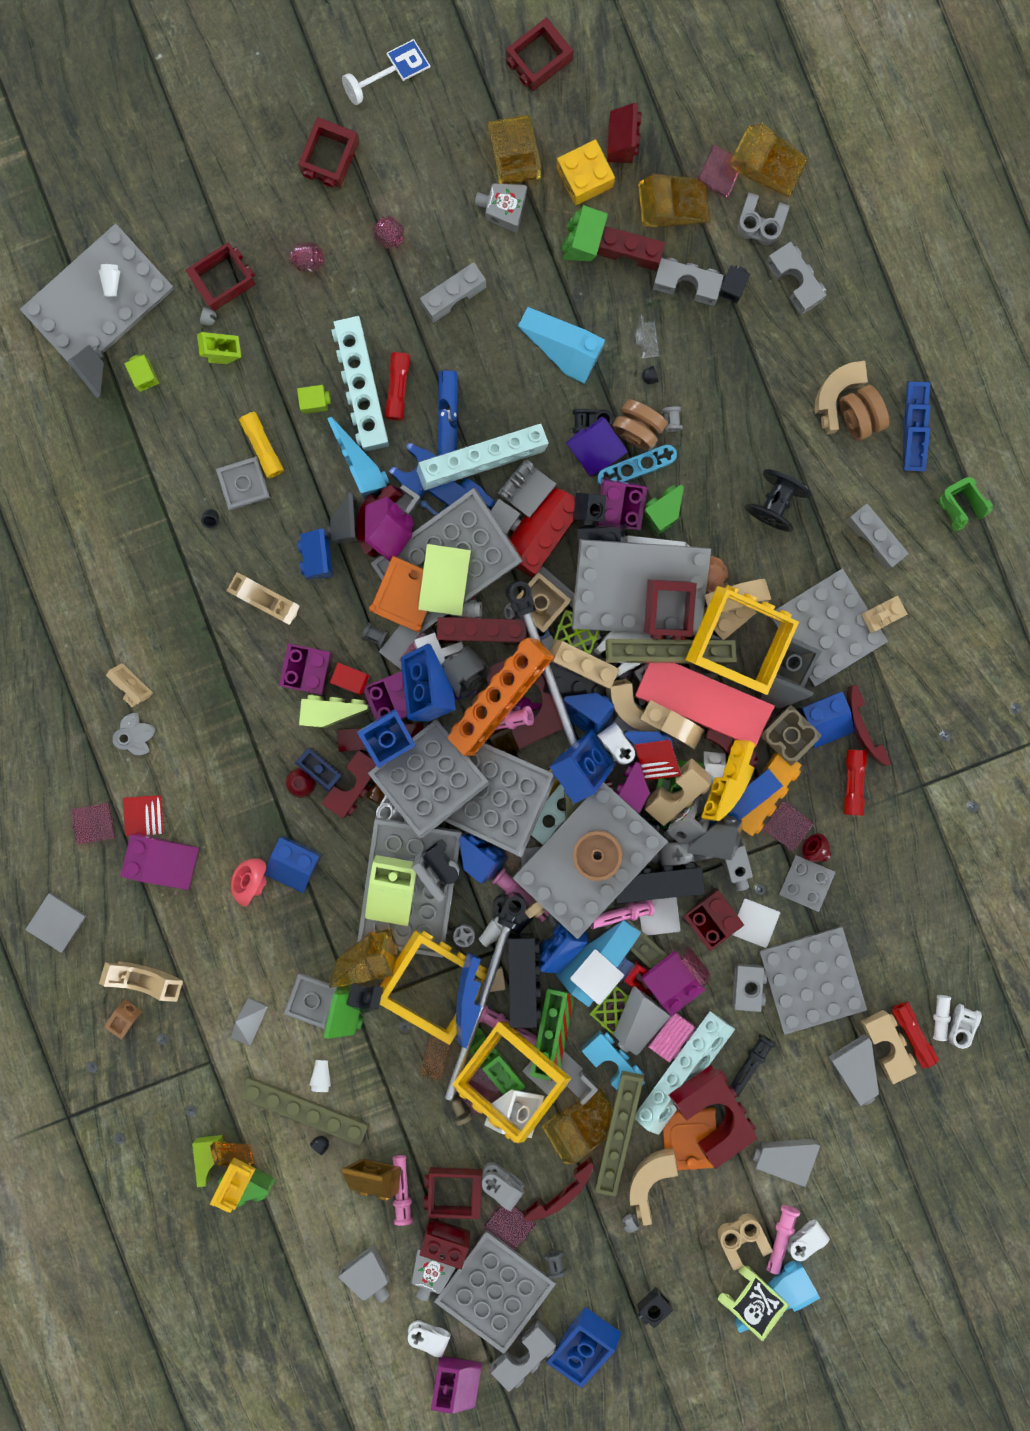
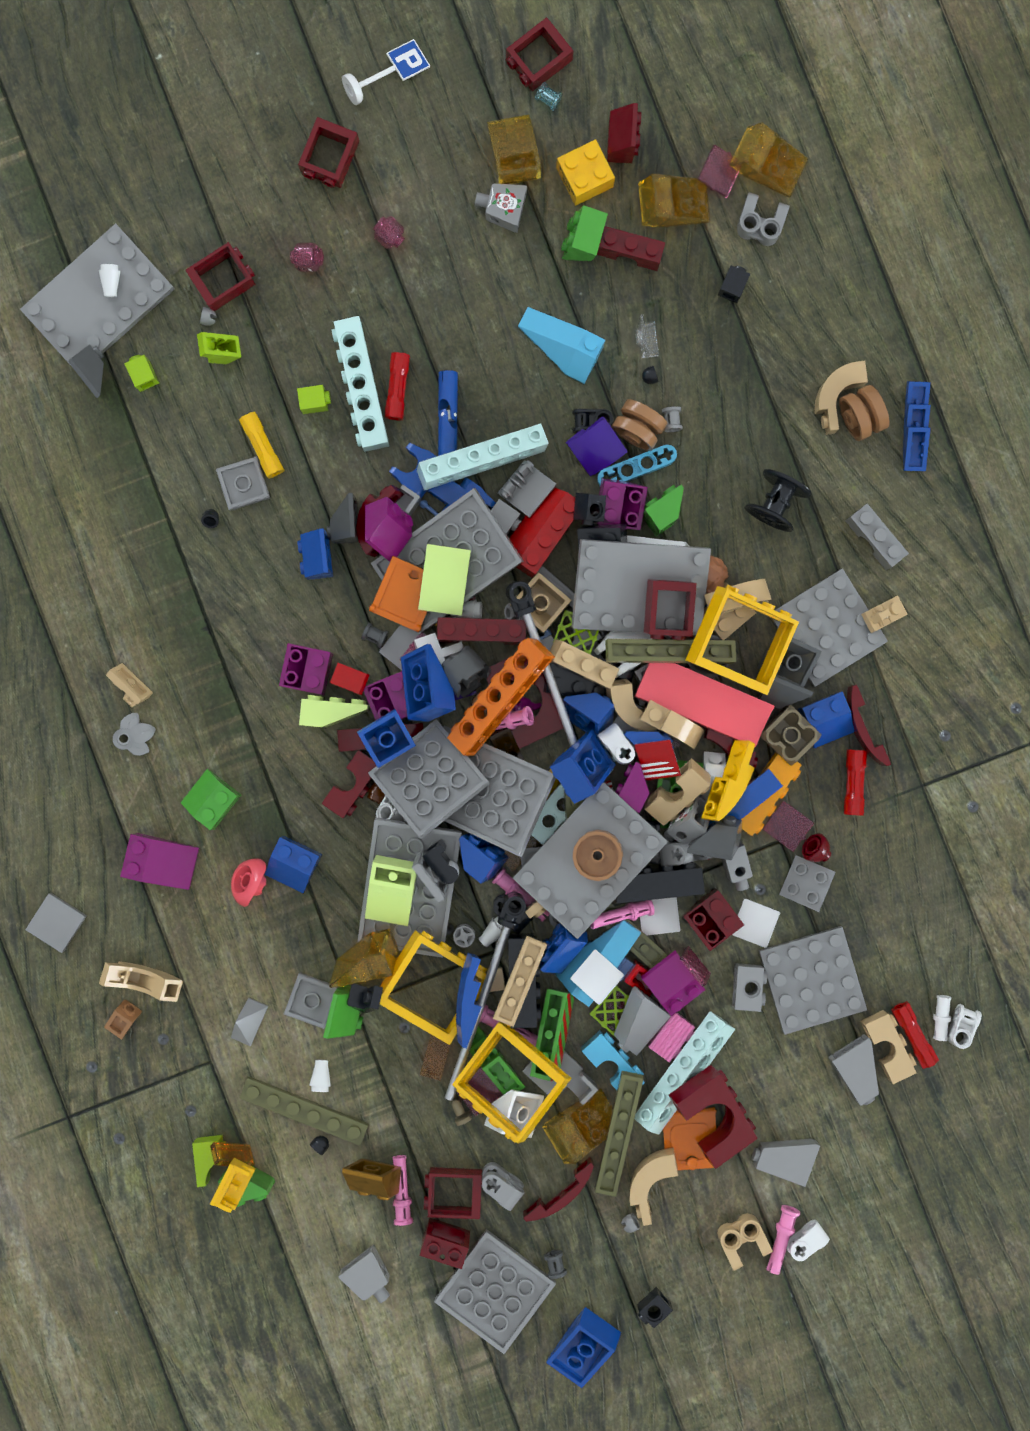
clear pink piece [71,803,115,844] -> none
red sticker [123,795,164,836] -> none
tan arch [227,572,300,625] -> none
dark red brick [286,768,316,798] -> none
dark blue brick [295,748,344,791] -> none
medium azure wedge [327,417,390,499] -> none
white piece [408,1320,451,1357] -> none
light grey torso [412,1242,455,1301] -> none
light grey arch [420,262,486,323] -> none
magenta slope [431,1356,482,1414] -> none
clear pink piece [484,1206,536,1250] -> none
light grey arch [491,1319,556,1392] -> none
light grey arch [653,257,724,306] -> none
flag [718,1265,789,1341] -> none
black pin [730,1033,776,1097] -> none
medium azure wedge [734,1261,820,1333] -> none
light grey arch [766,242,827,315] -> none
bright green piece [939,477,993,532] -> none
none -> bright green slope [181,769,241,830]
none -> tan tile [493,935,547,1027]
none -> clear light blue bush [535,82,563,111]

